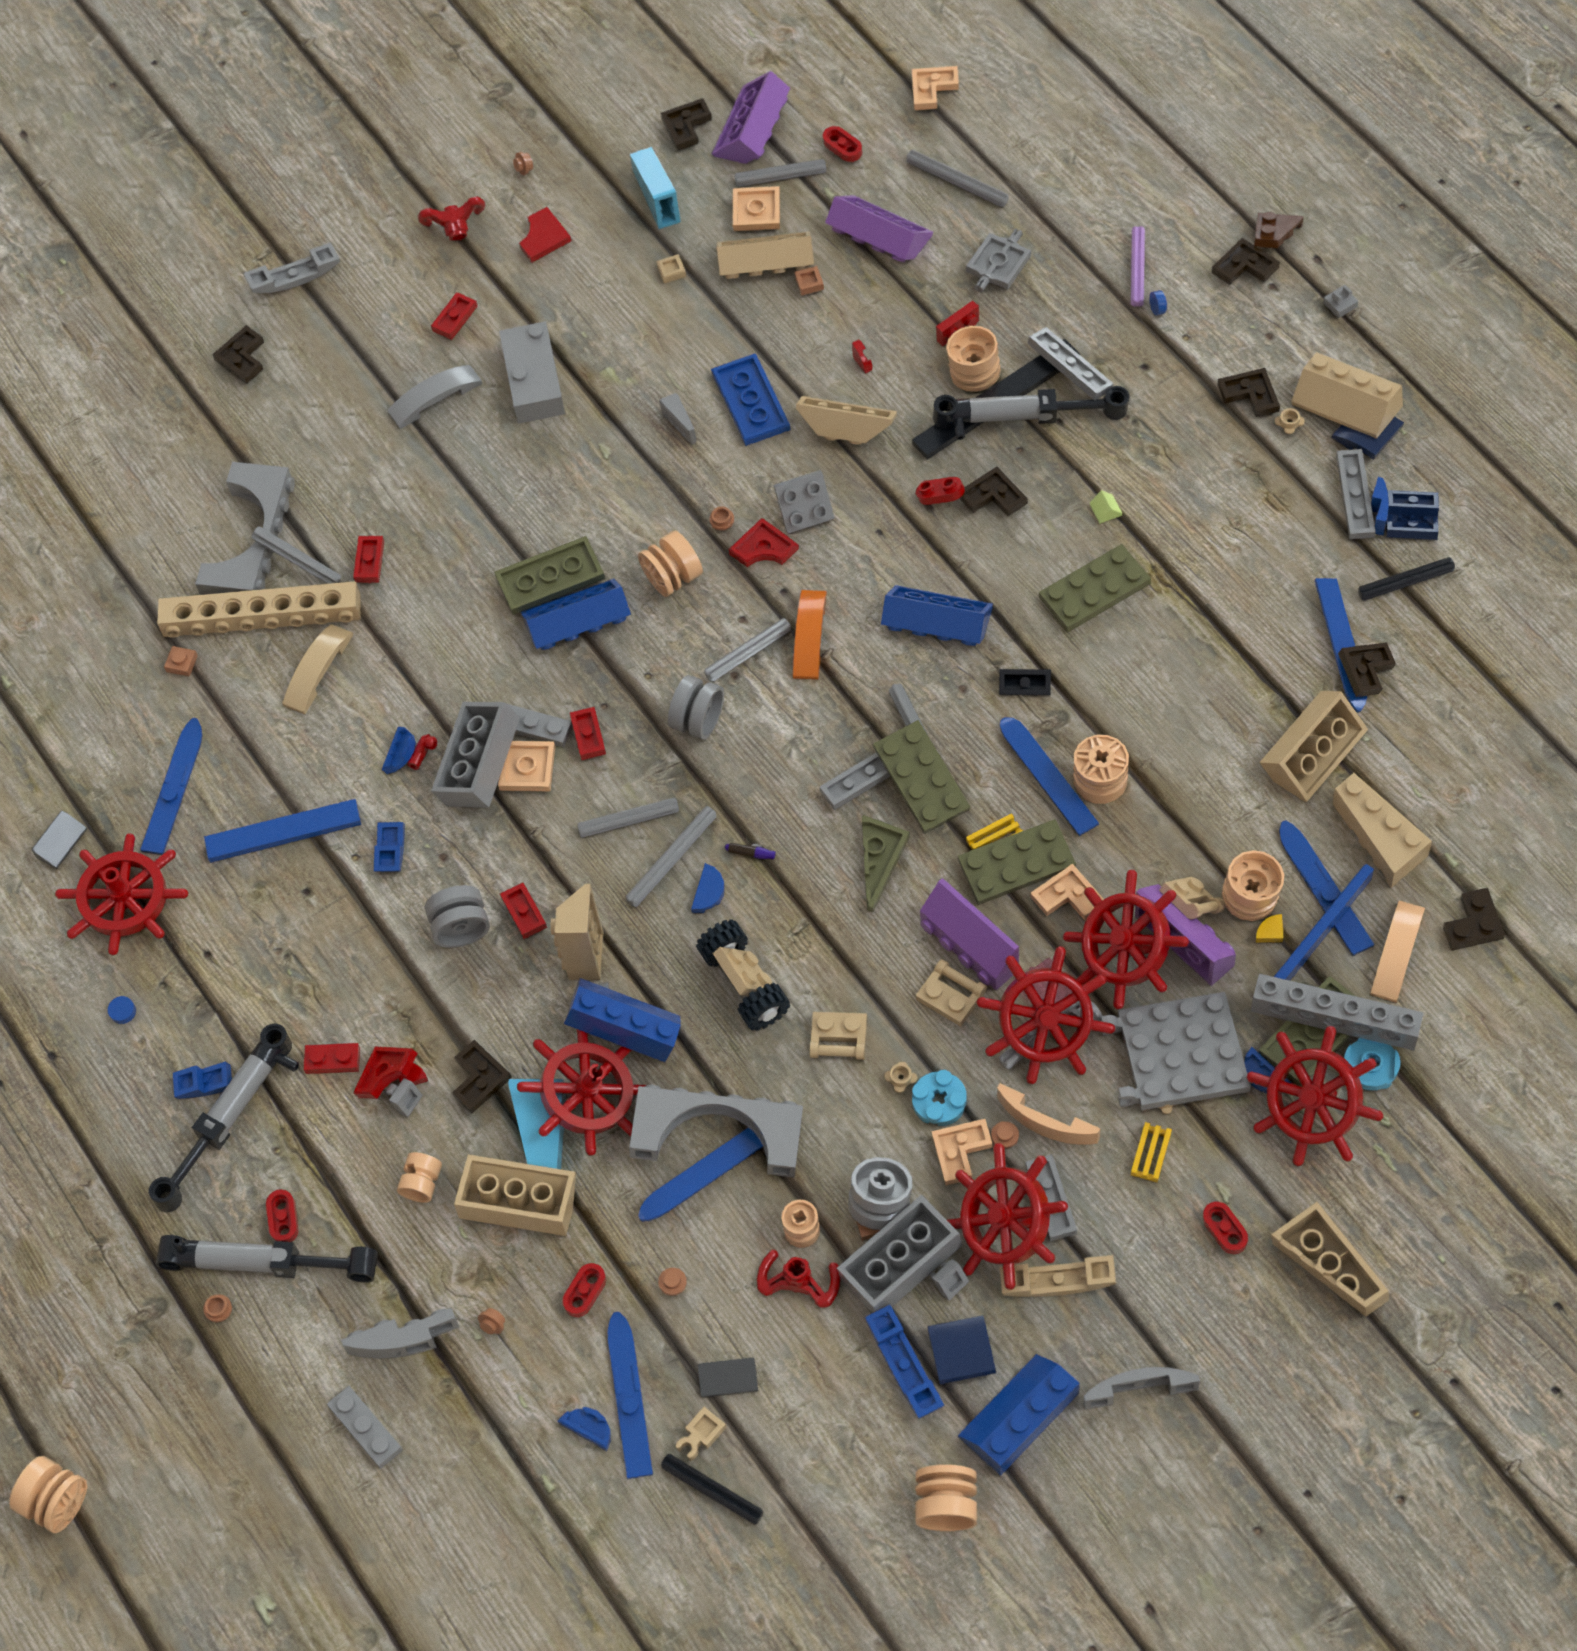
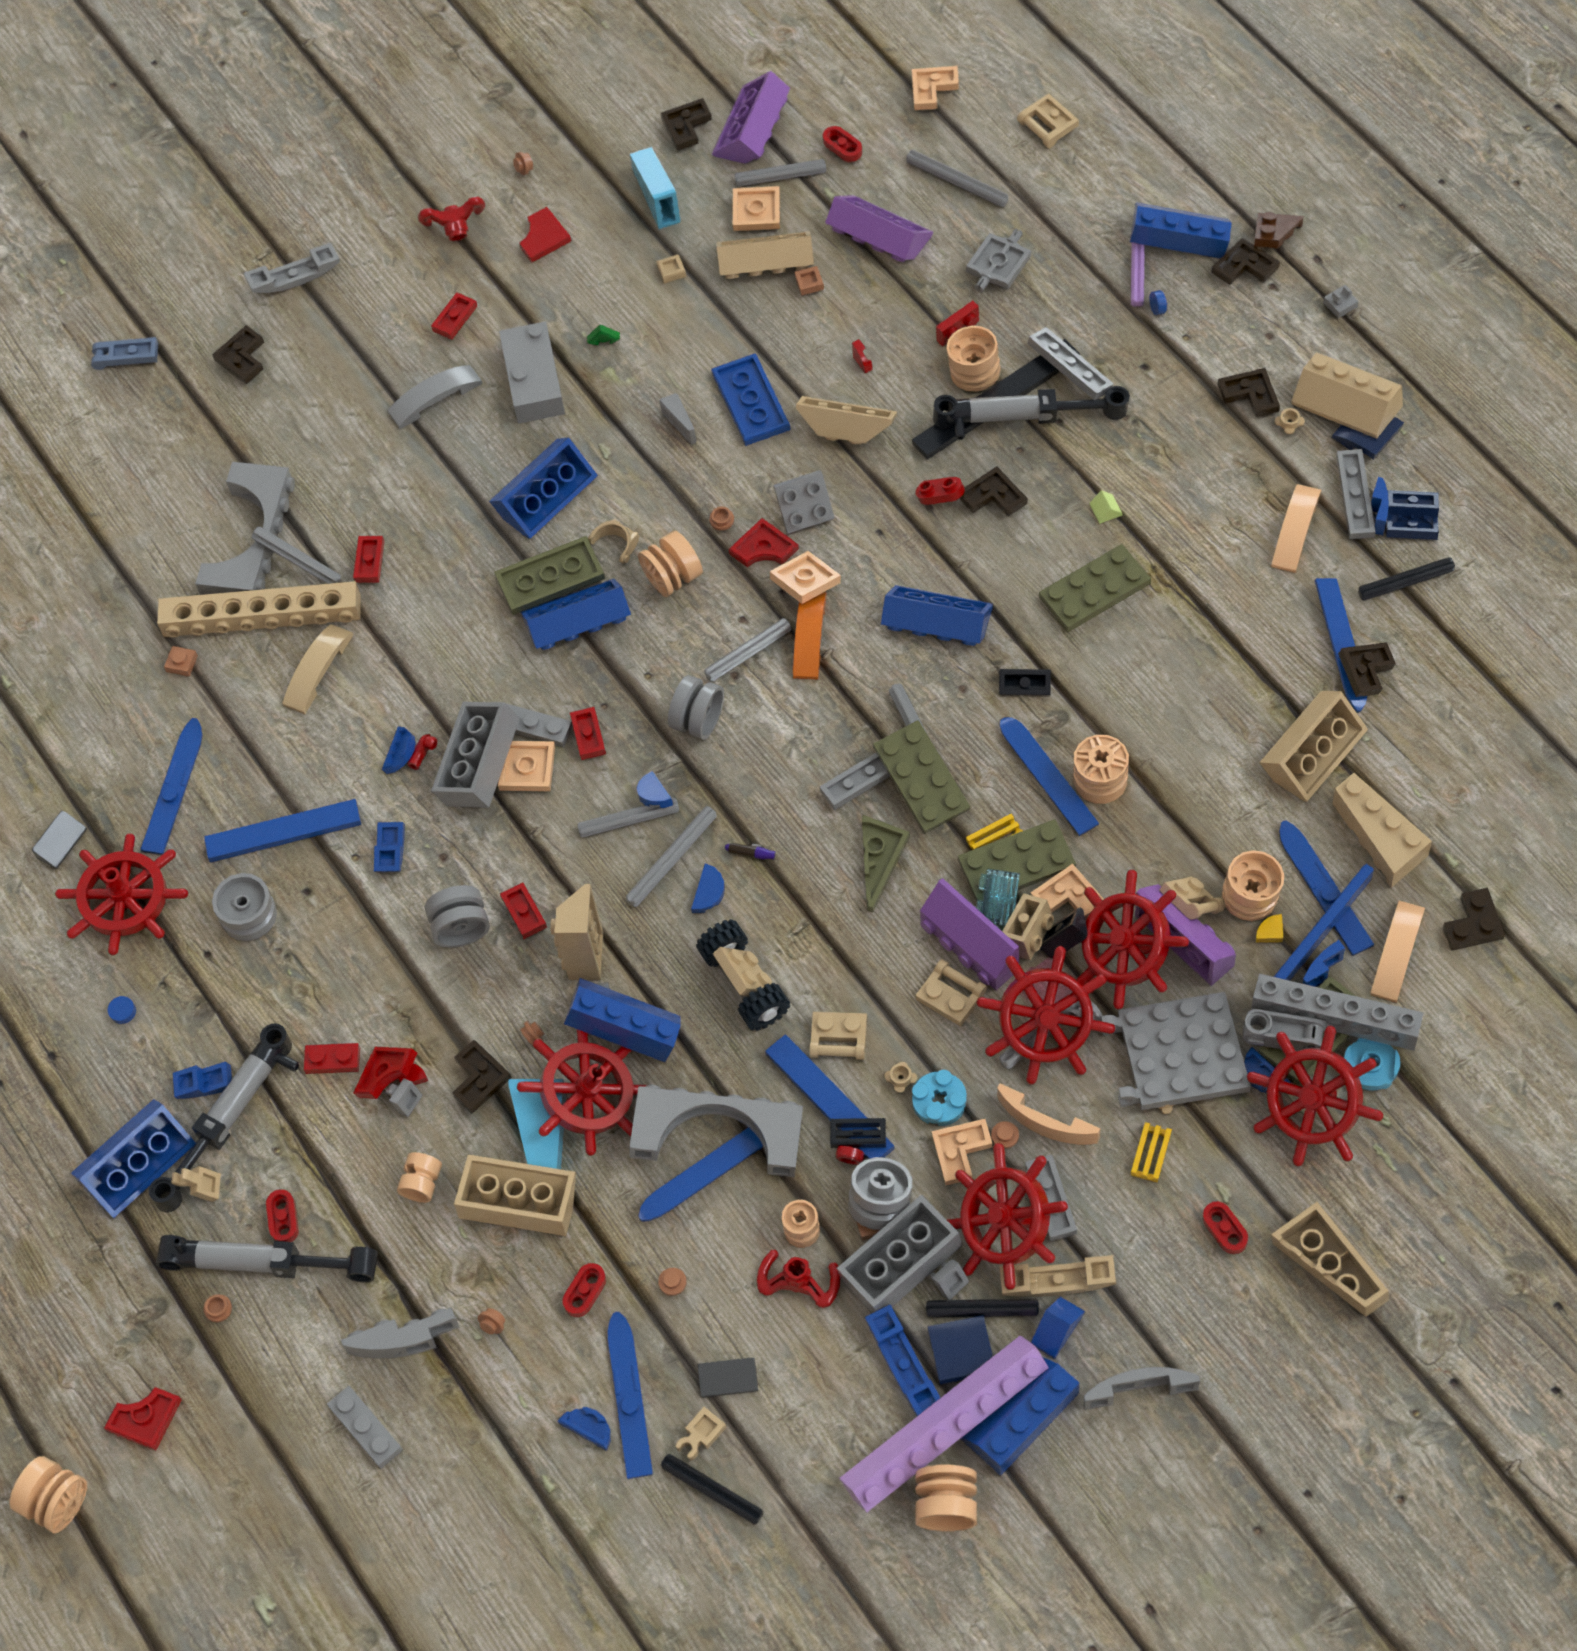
none -> blue slope [71,1099,196,1218]
none -> sand blue plate [91,337,158,370]
none -> red tile [104,1387,182,1451]
none -> tan plate [171,1166,221,1202]
none -> light grey wheel [212,873,277,941]
none -> blue slope [489,438,598,539]
none -> nougat plate [520,1021,545,1046]
none -> green tile [587,324,620,345]
none -> tan helmet [588,519,640,564]
none -> tile [637,771,673,808]
none -> blue tile [765,1034,895,1159]
none -> light nougat plate [770,551,841,604]
none -> black tile [830,1118,886,1148]
none -> red tile [835,1146,864,1165]
none -> lavender brick [839,1336,1049,1512]
none -> black axle [926,1299,1039,1317]
none -> clear light blue brick [976,869,1020,926]
none -> tan brick [1002,893,1054,961]
none -> tan plate [1017,93,1079,148]
none -> blue slope [1031,1297,1085,1359]
none -> black slope [1040,907,1088,959]
none -> blue slope [1130,202,1232,259]
none -> light grey piece [1243,1009,1327,1051]
none -> light nougat slope [1271,484,1321,573]
none -> blue slope [1303,940,1345,987]

